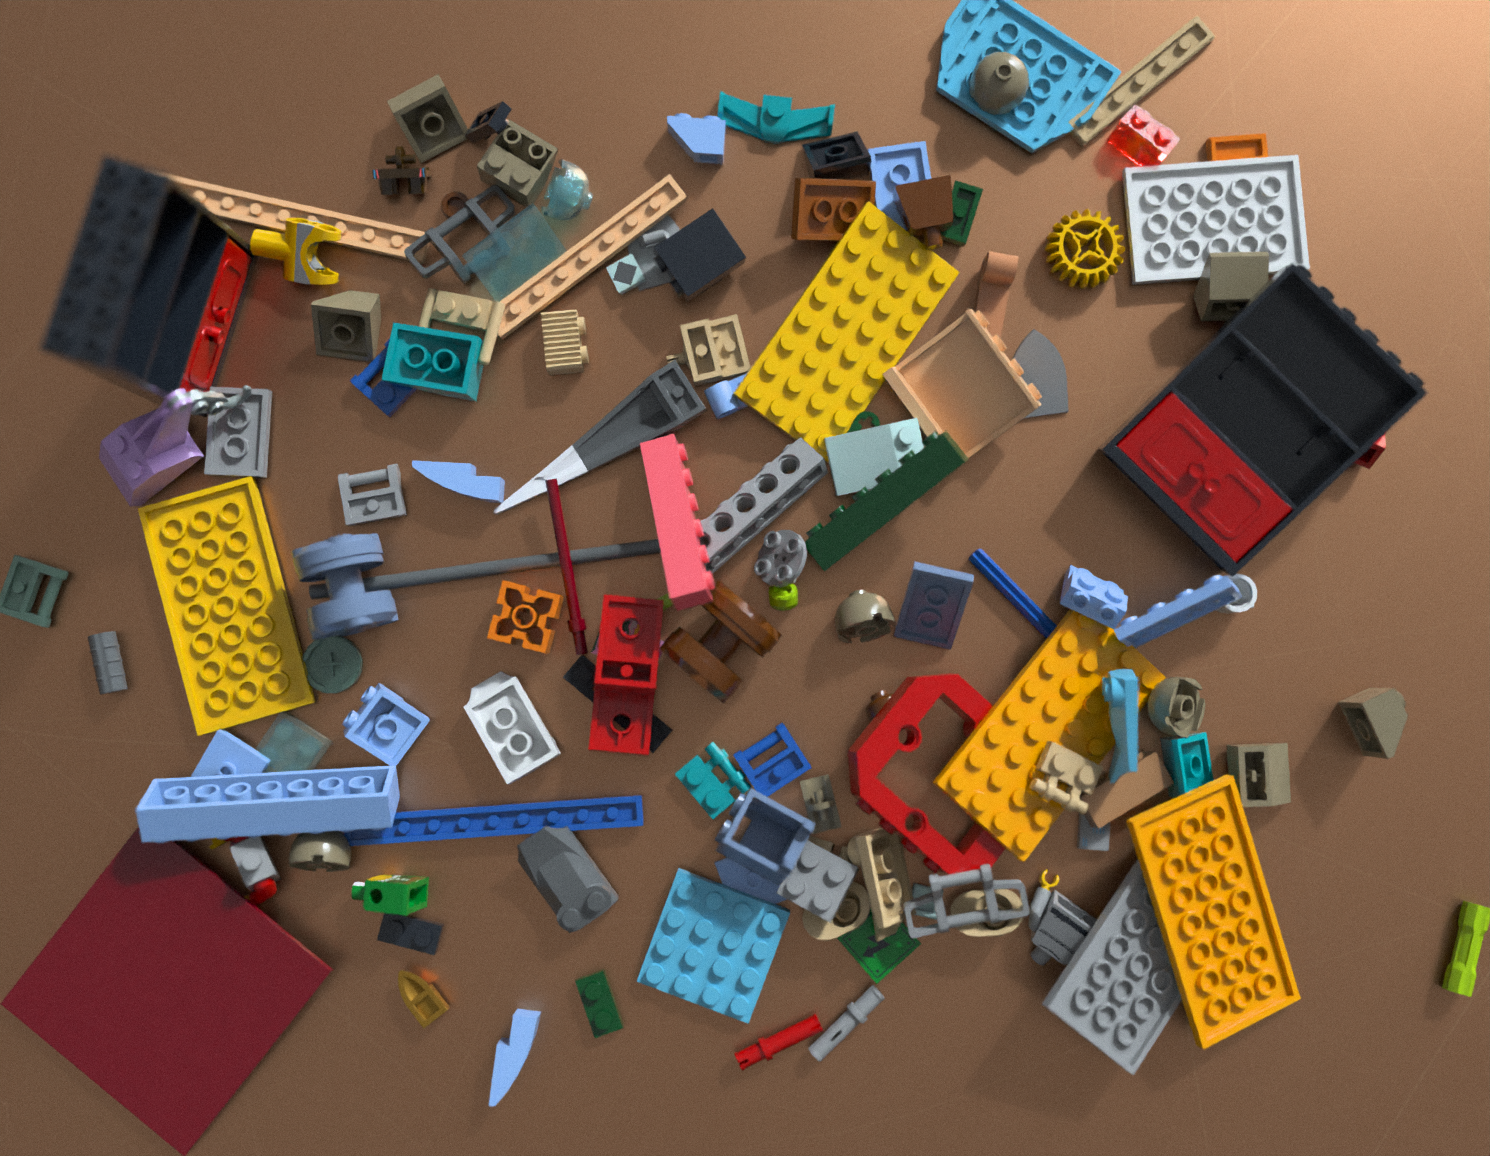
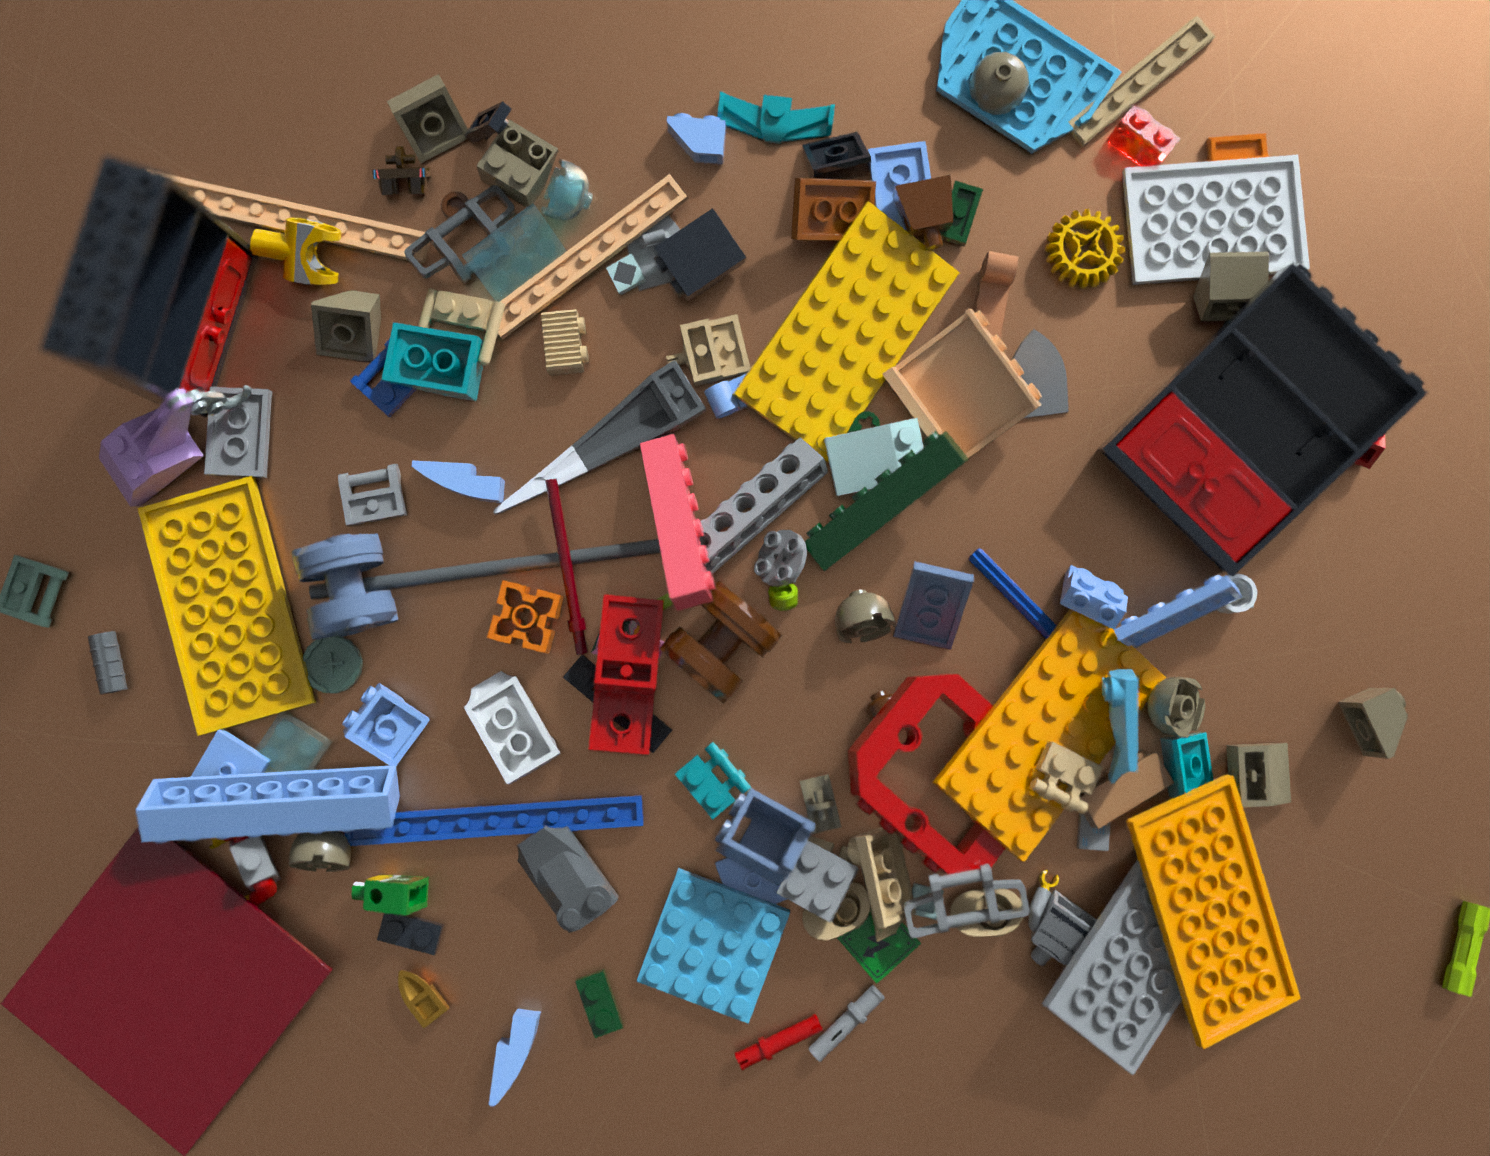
blue plate [733,722,812,797] -> none

